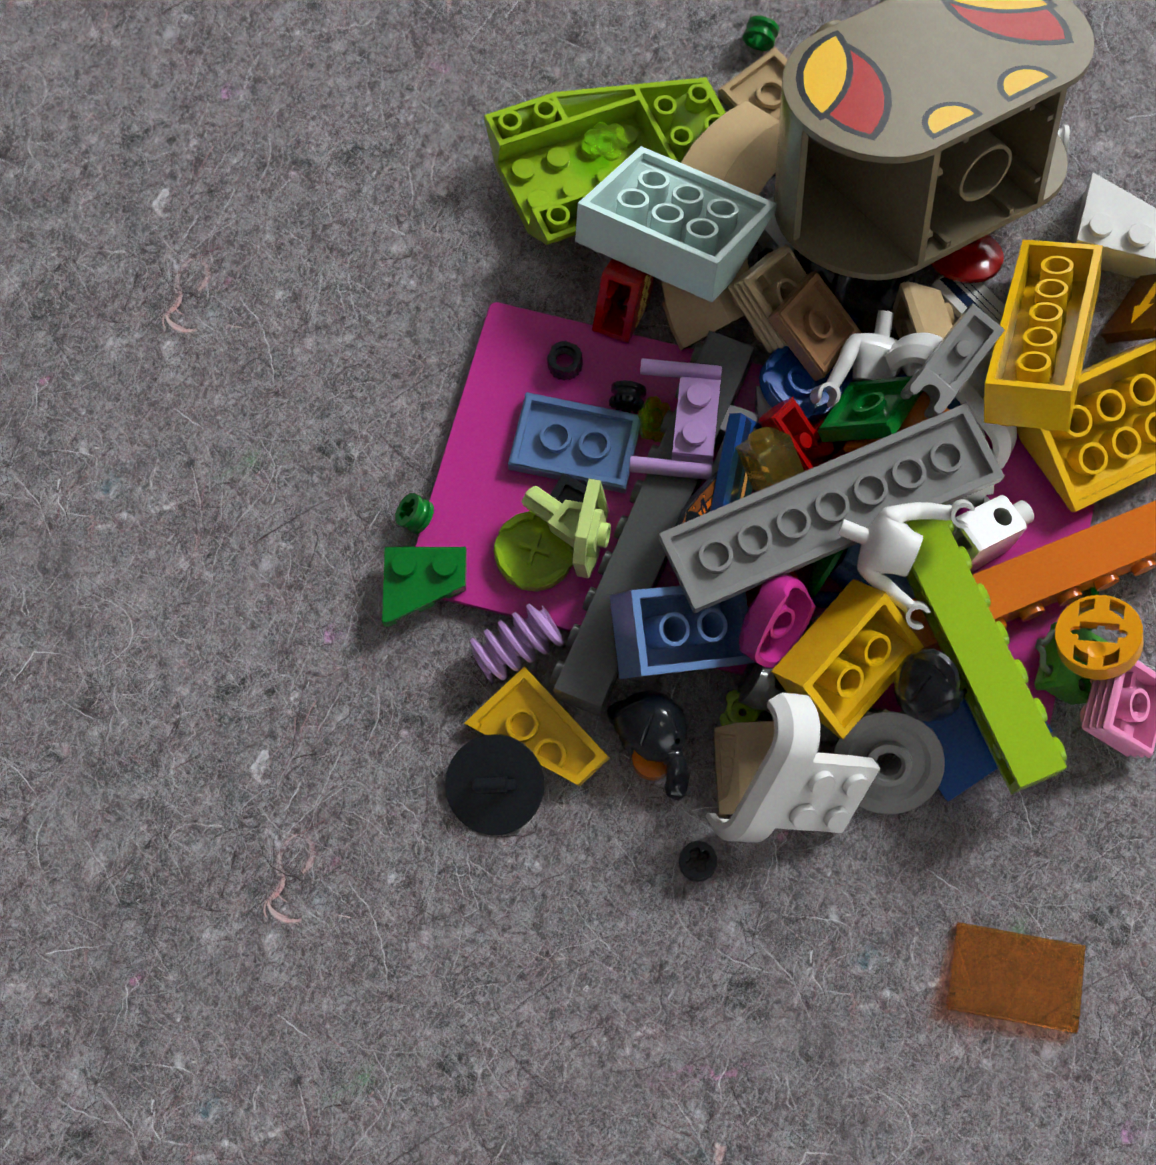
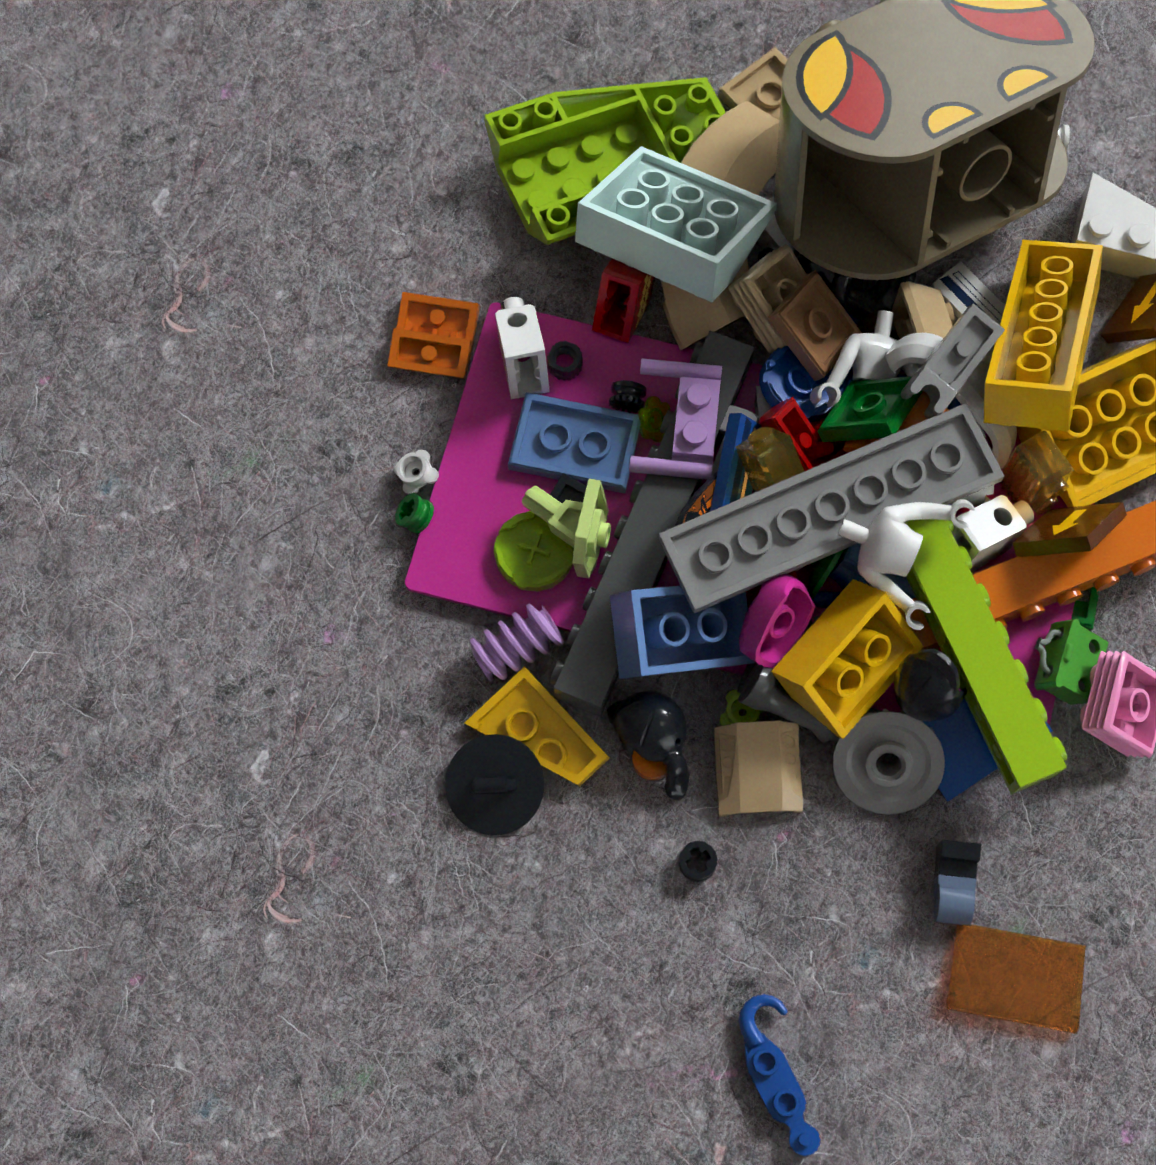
green wing [382,547,467,627] -> none
clear neon green plant [584,122,628,161] -> none
white piece [706,692,880,843] -> none
green bush [742,15,780,52] -> none
red dish [931,234,1004,283] -> none
light orange piece [1055,595,1144,680] -> none
none -> orange slope [387,292,480,379]
none -> white plate [394,450,439,494]
none -> white torso [495,297,550,399]
none -> blue piece [738,994,820,1156]
none -> leg [933,840,981,926]
none -> clear yellow brick [999,430,1074,515]
none -> reddish brown tile [1012,502,1127,557]

